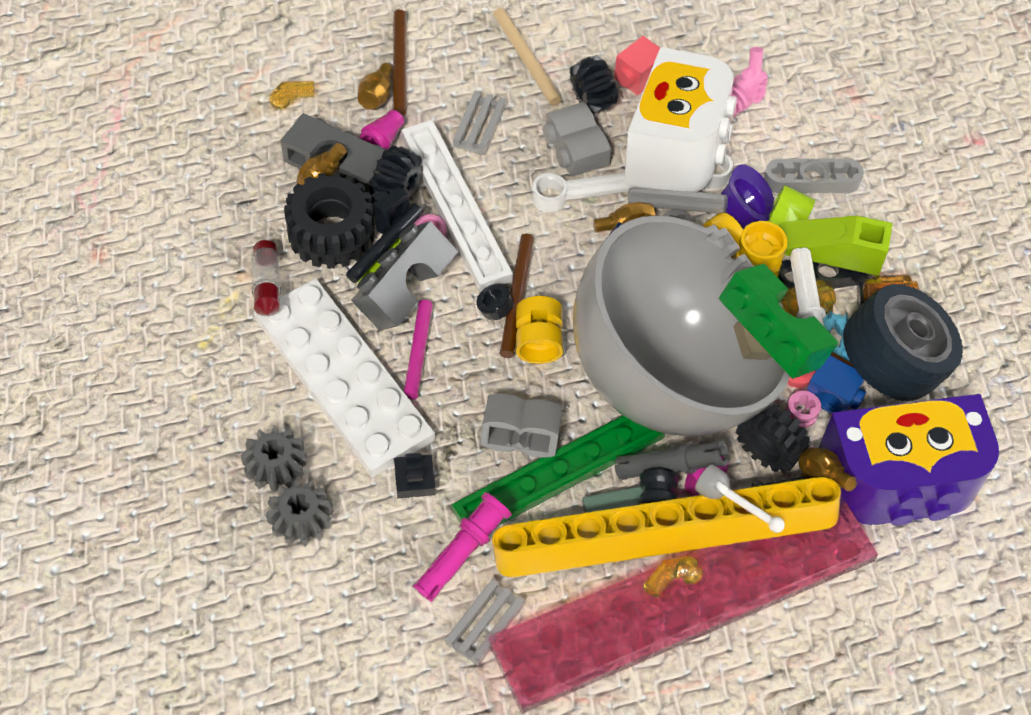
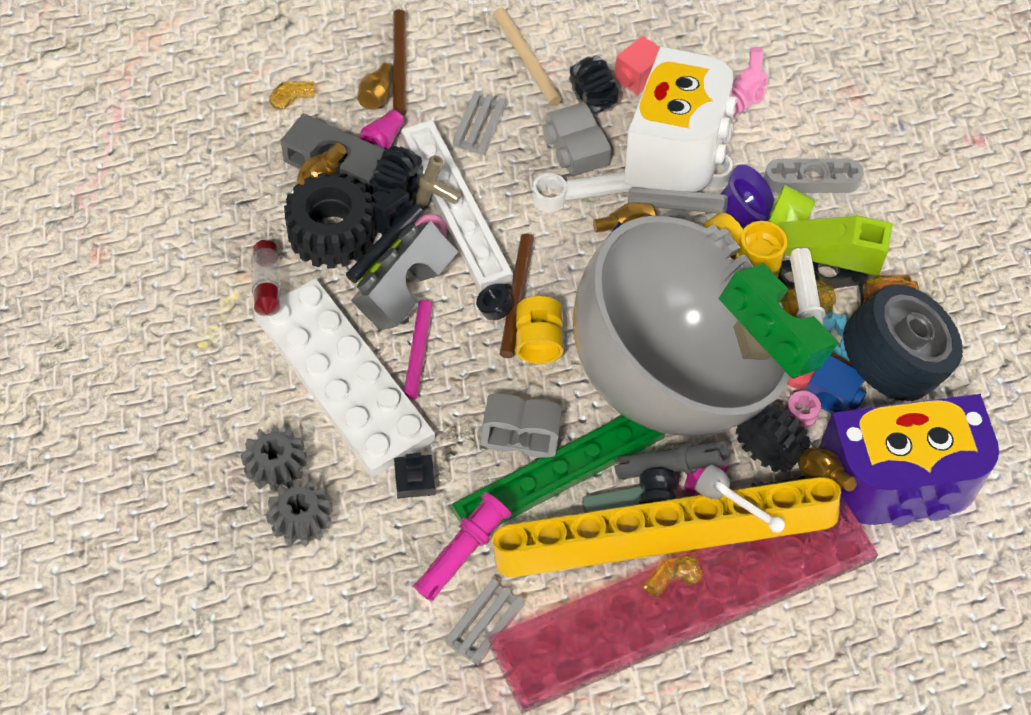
none -> dark tan piece [414,155,461,210]

